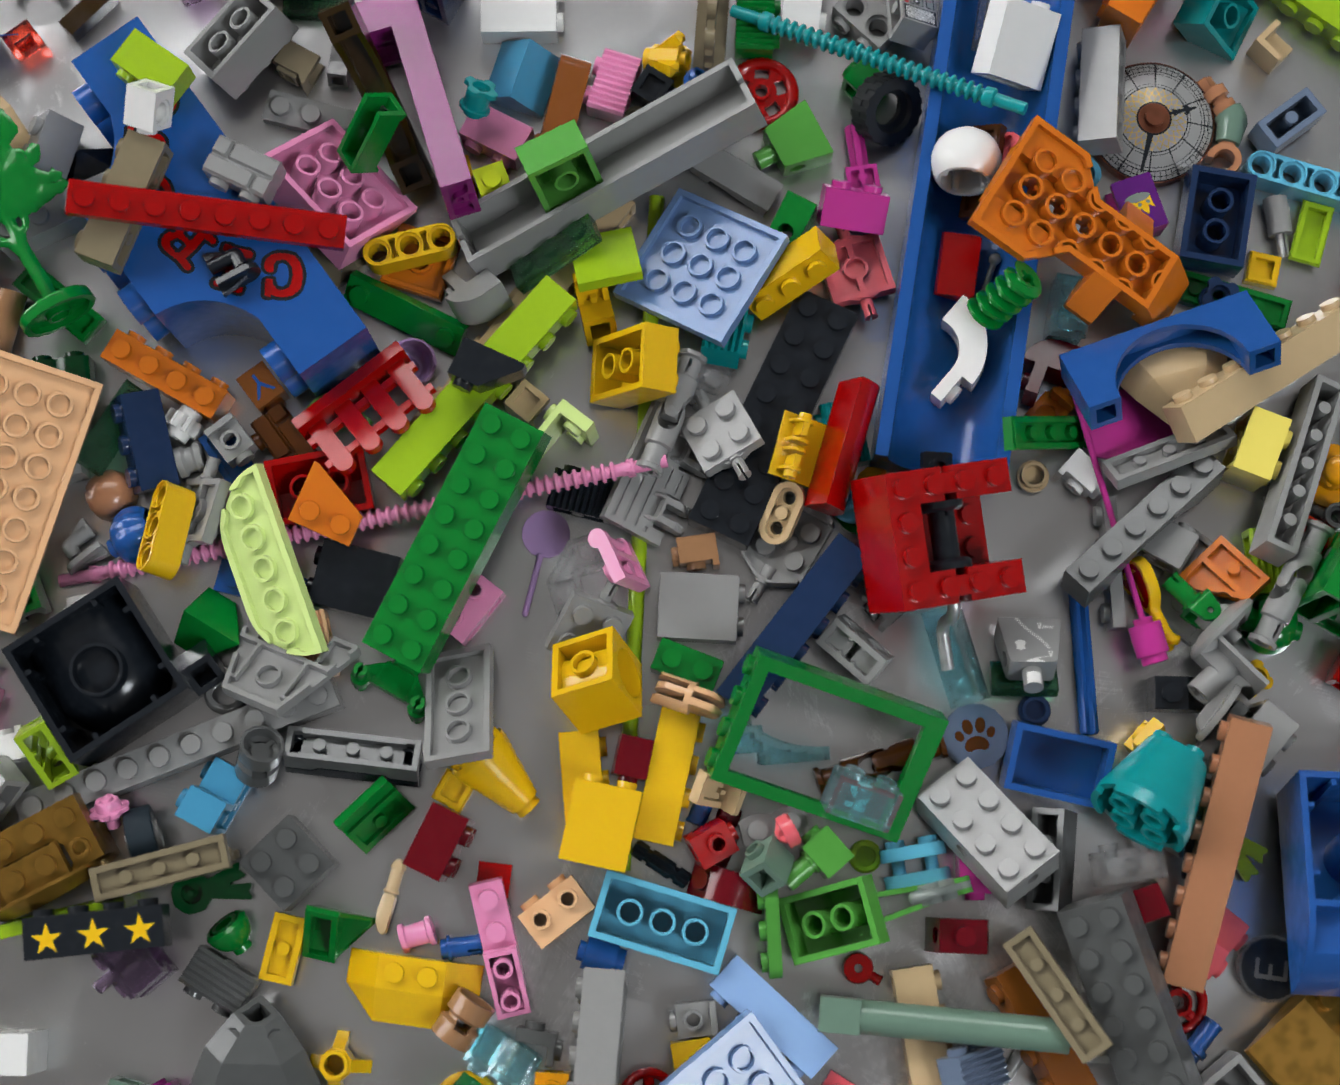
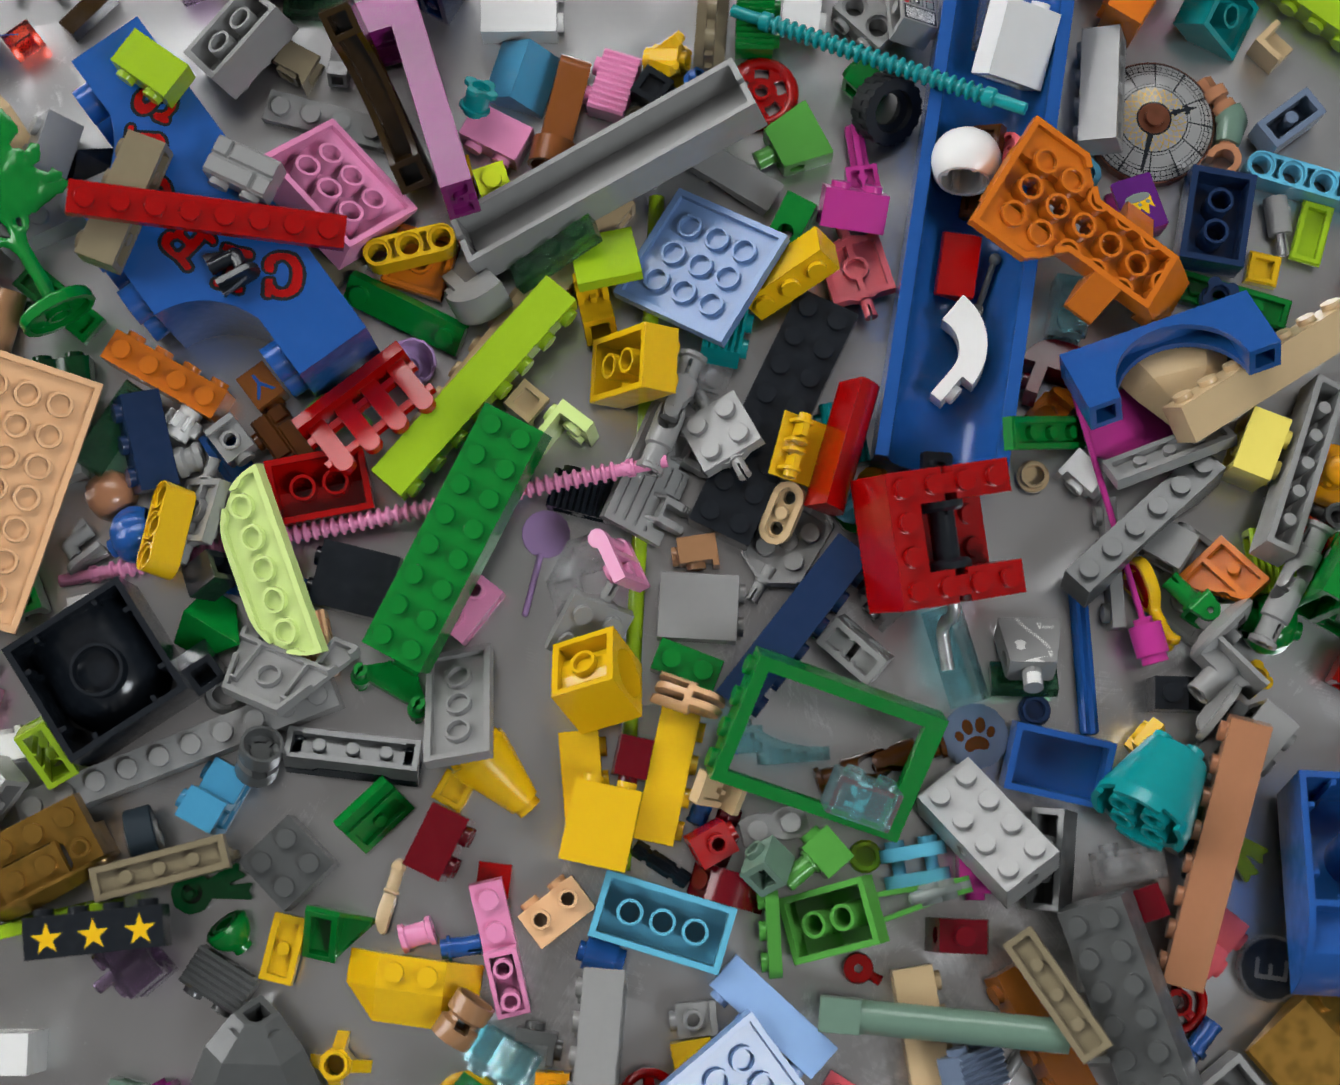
bright pink plant [89,793,129,830] -> none
white brick [123,78,175,135] -> none
orange wing [288,461,363,547] -> none
green window [337,92,407,174] -> none
black slope [447,337,527,394] -> none
bright green brick [515,119,603,213] -> none
coral tile [774,813,802,849] -> none
green piece [967,261,1042,330] -> none
none -> black brick [181,549,236,602]

